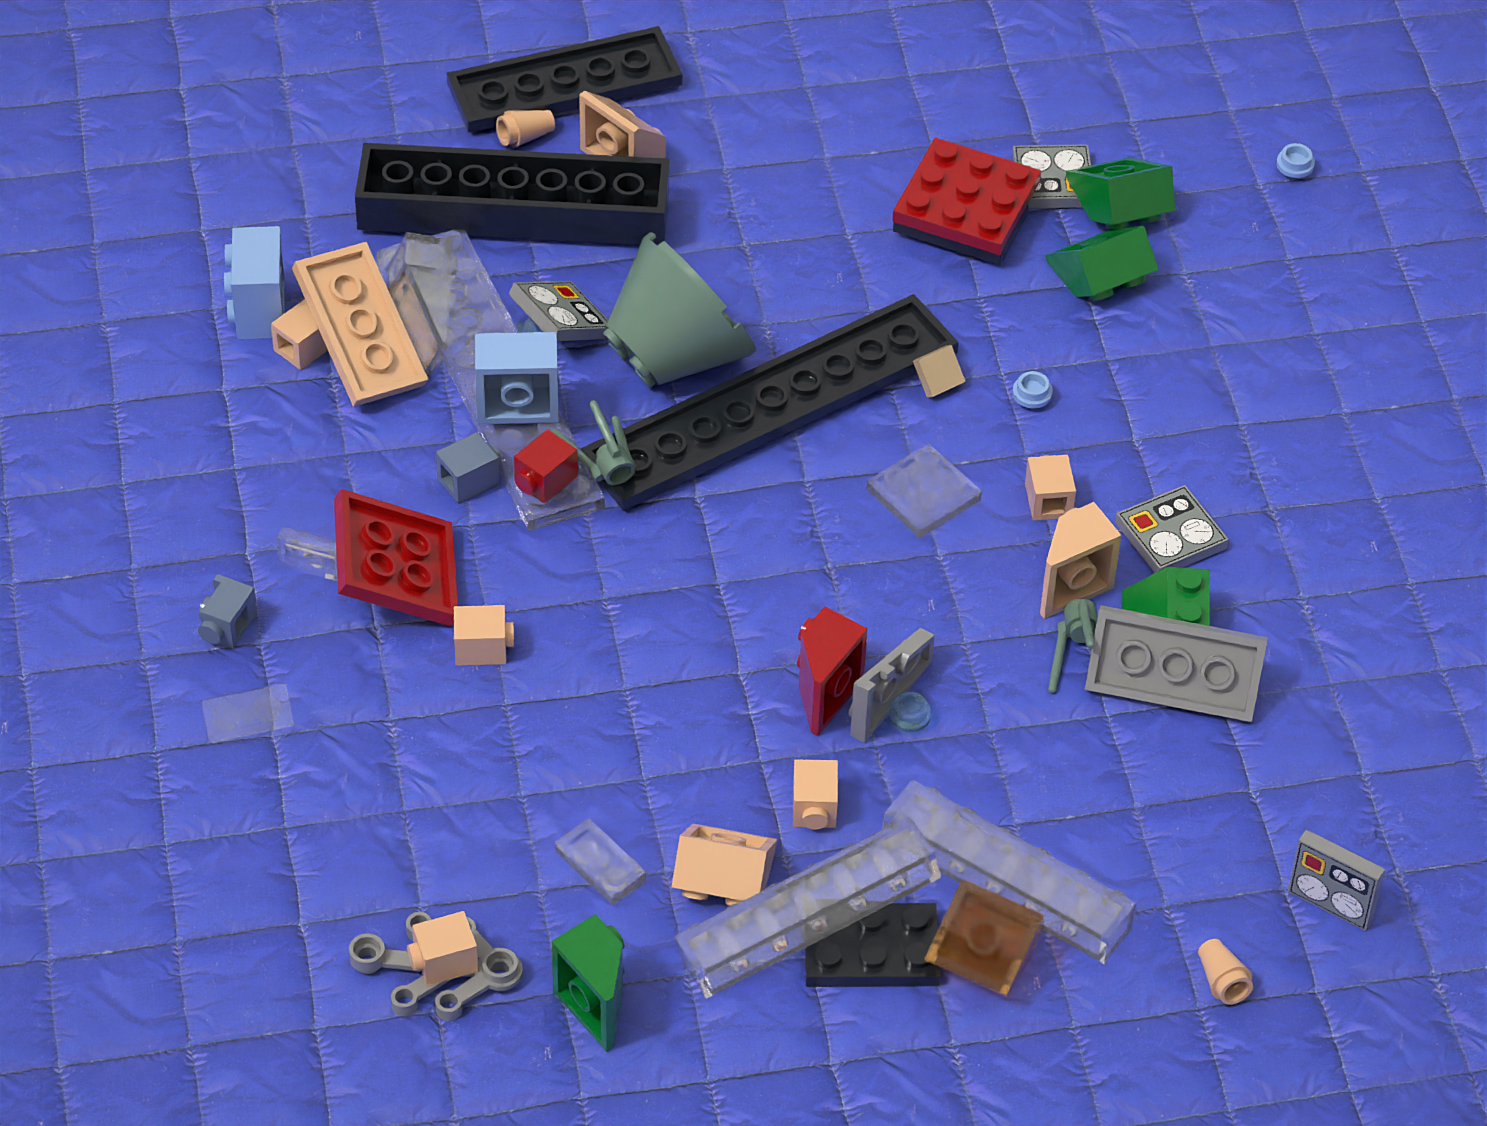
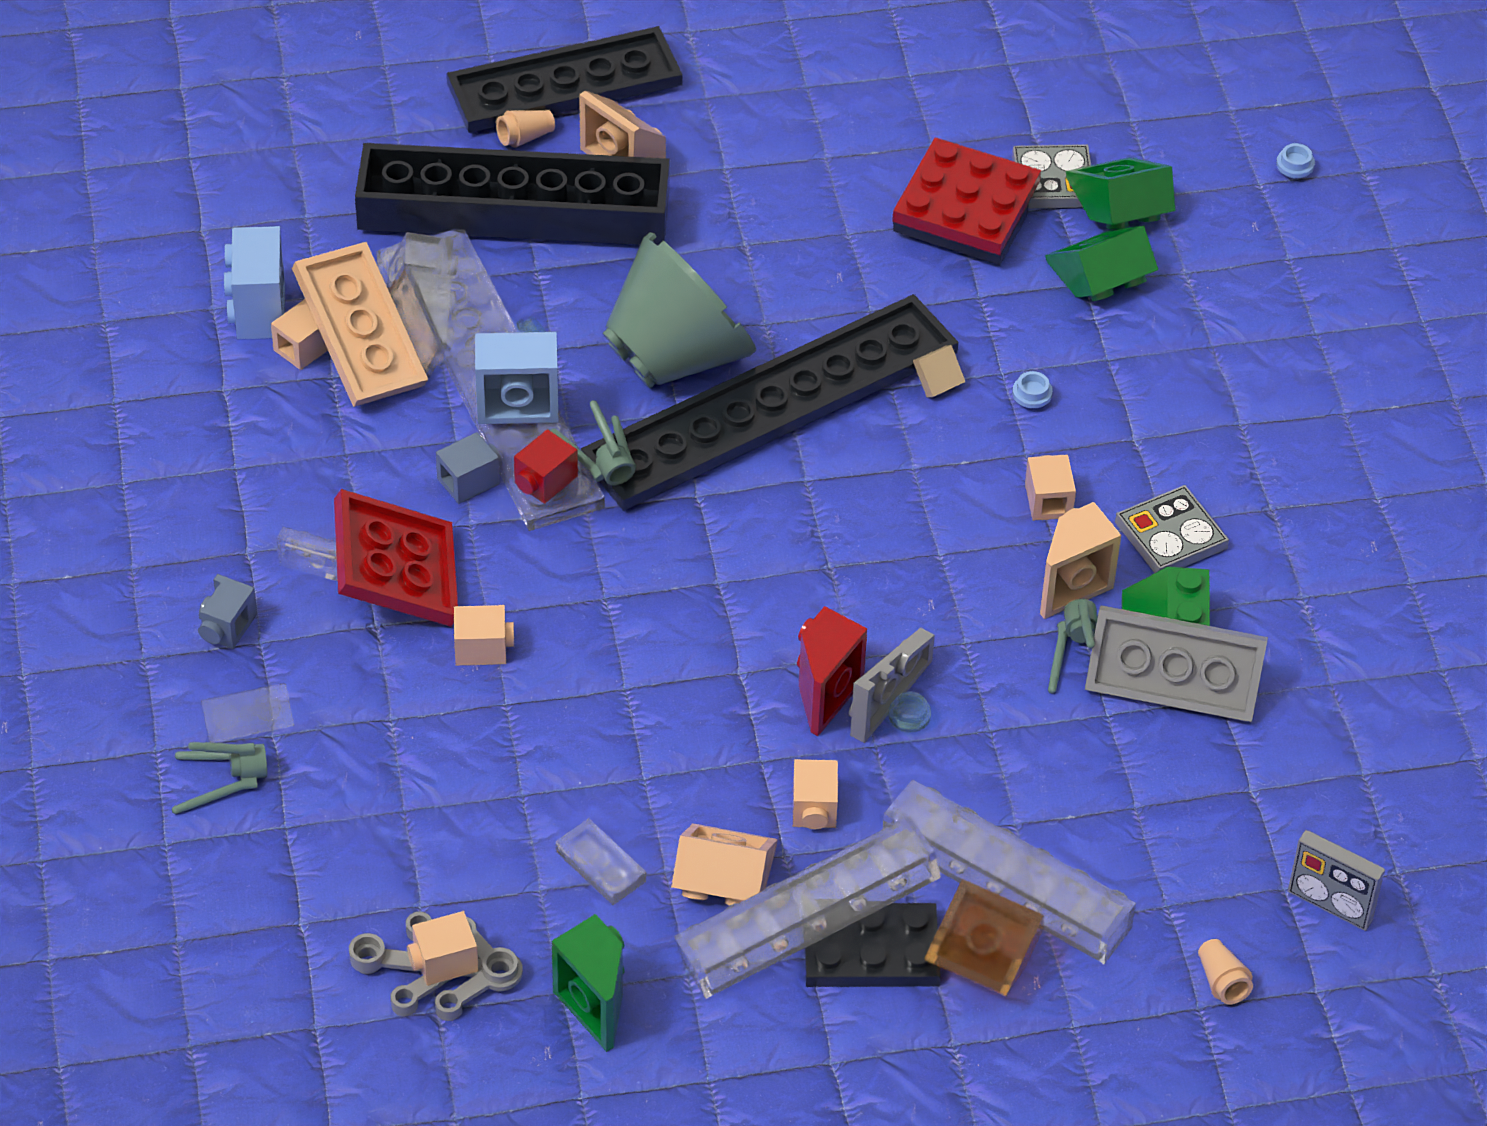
tile [509,281,608,341] -> none
clear tile [867,443,982,538] -> none
none -> sand green plant [172,742,267,814]

